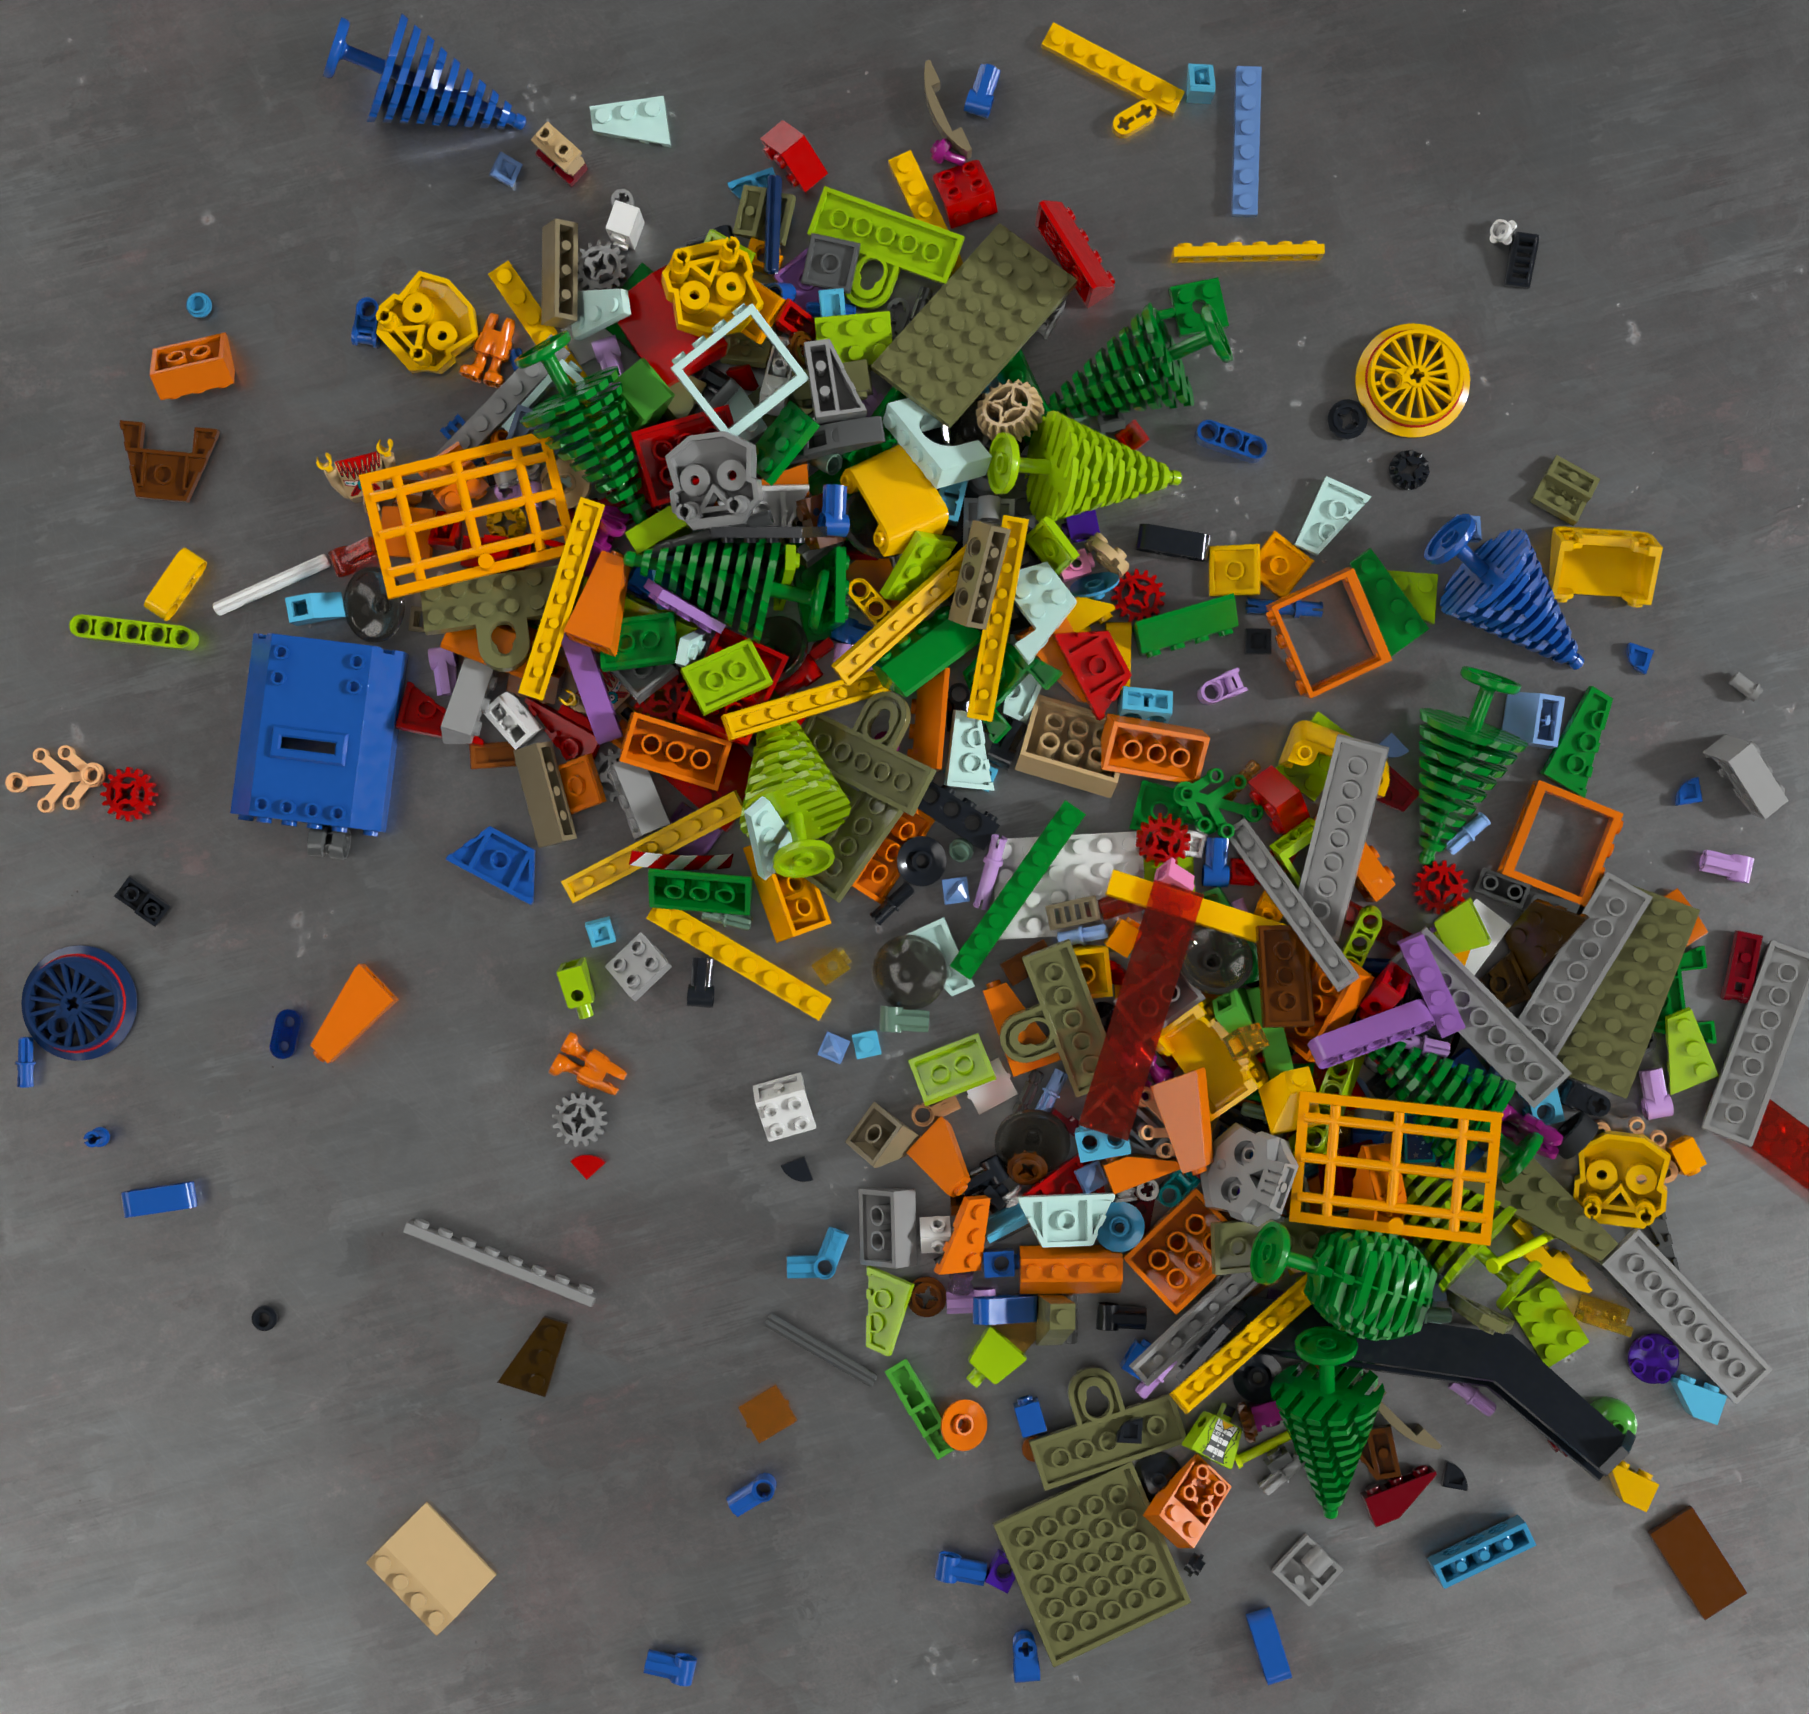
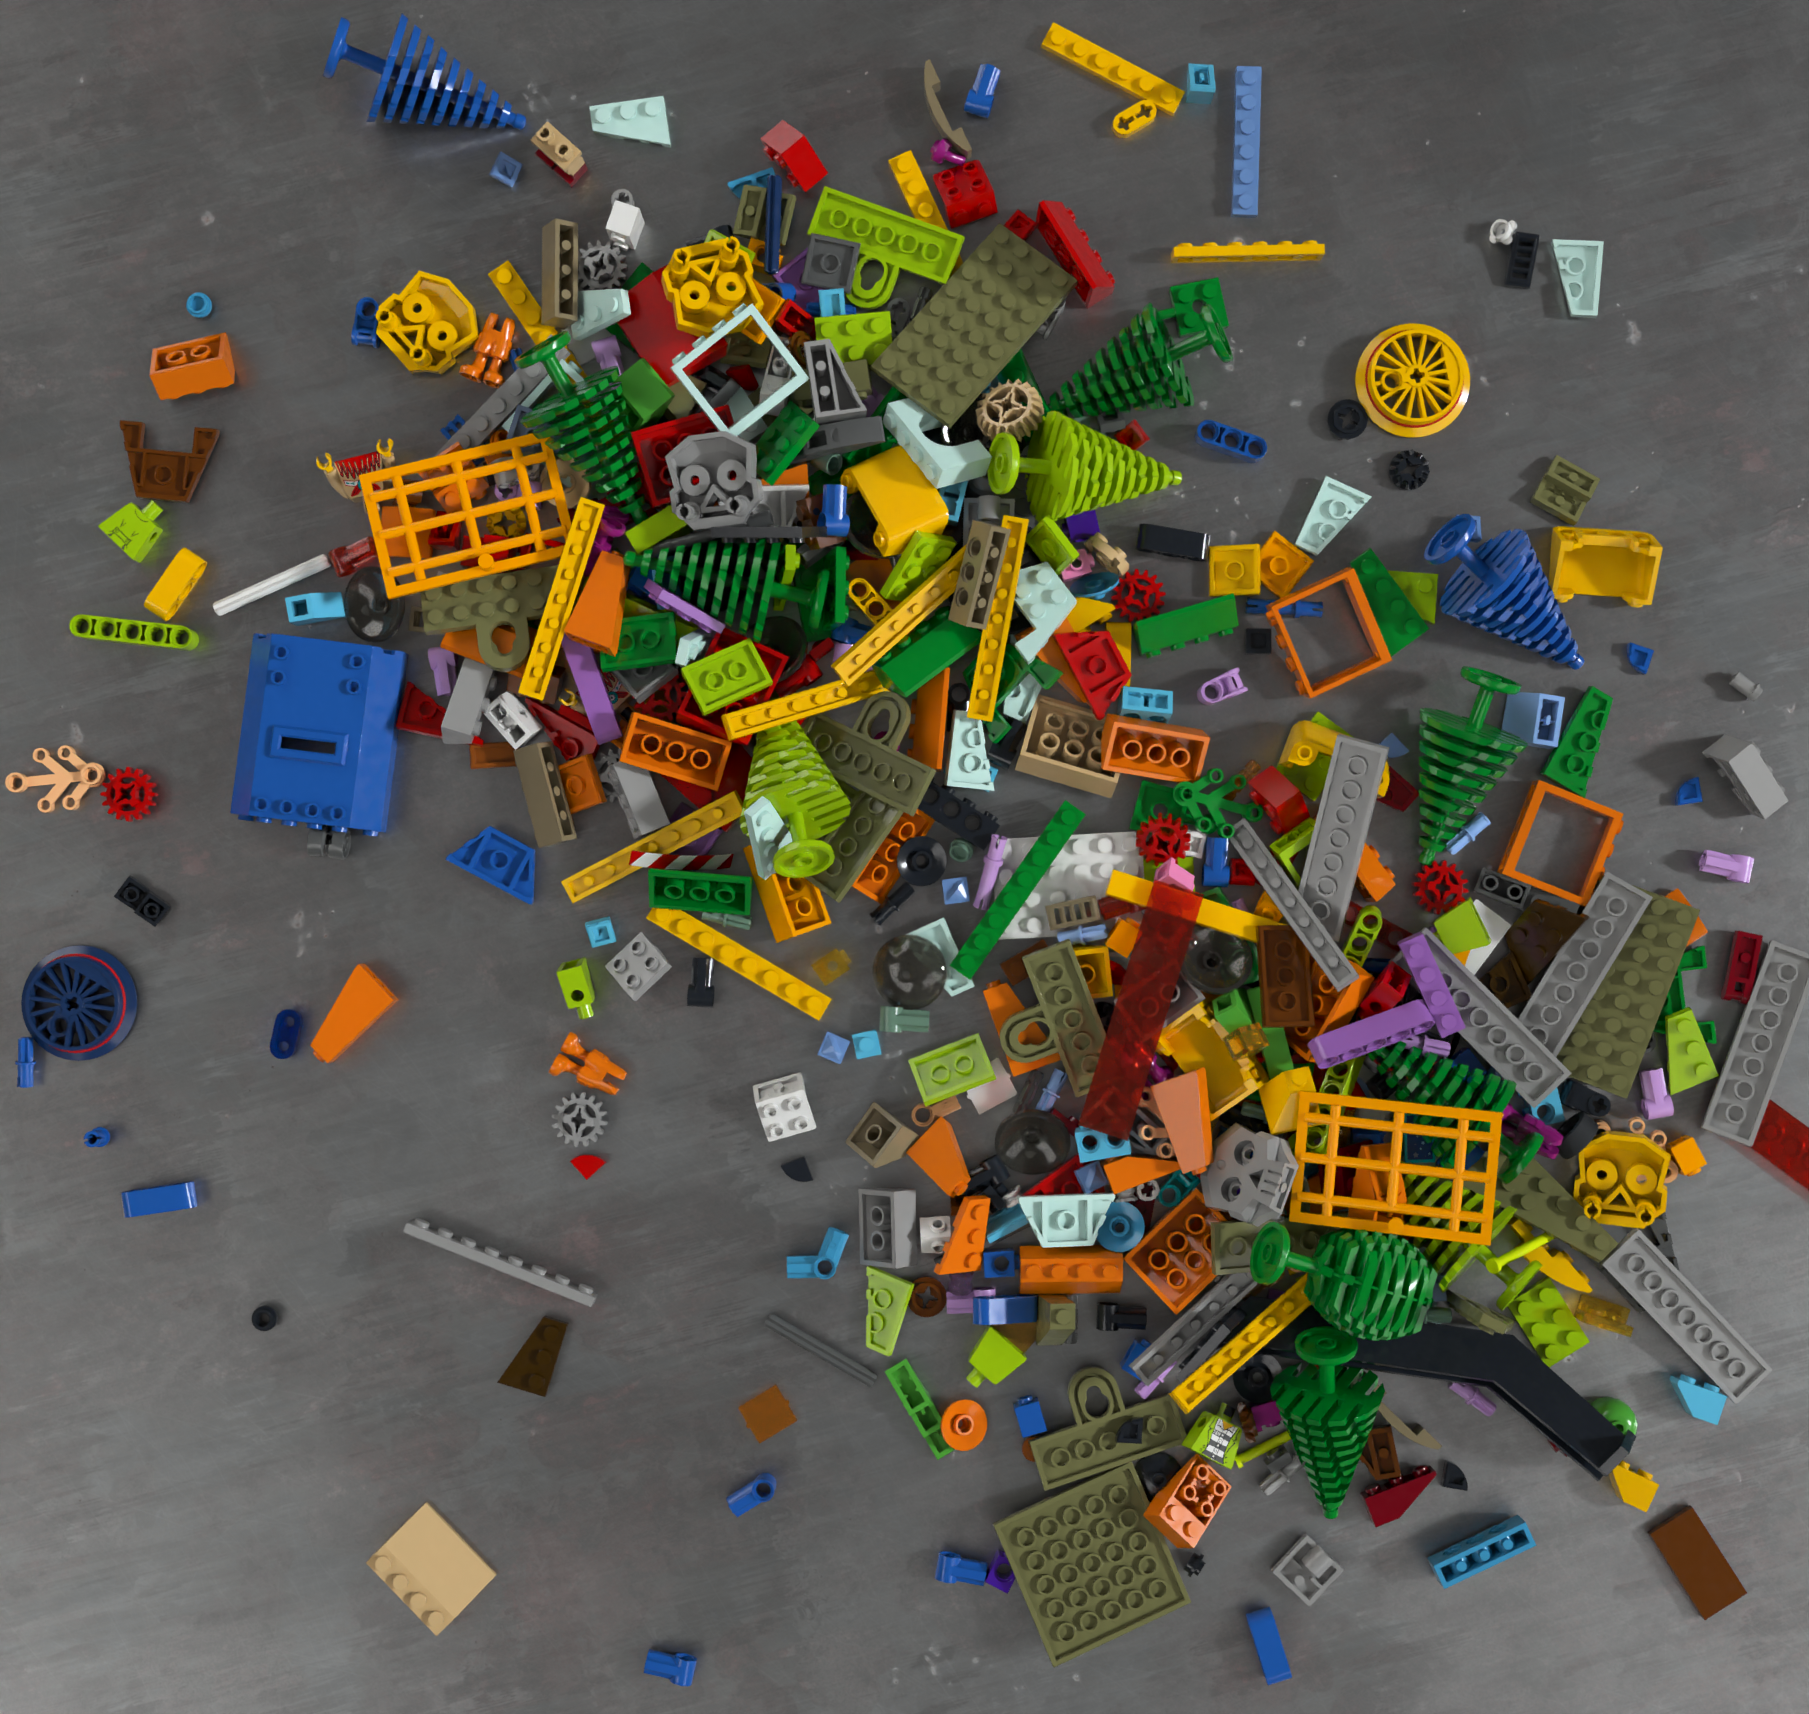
reddish brown gear [1007,1149,1048,1185] -> none
blue piece [1012,1629,1040,1683] -> none
dark purple dish [1628,1333,1679,1384] -> none
none -> lime torso [98,500,164,563]
none -> red tile [1003,209,1037,241]
none -> light aqua wing [1551,239,1604,318]

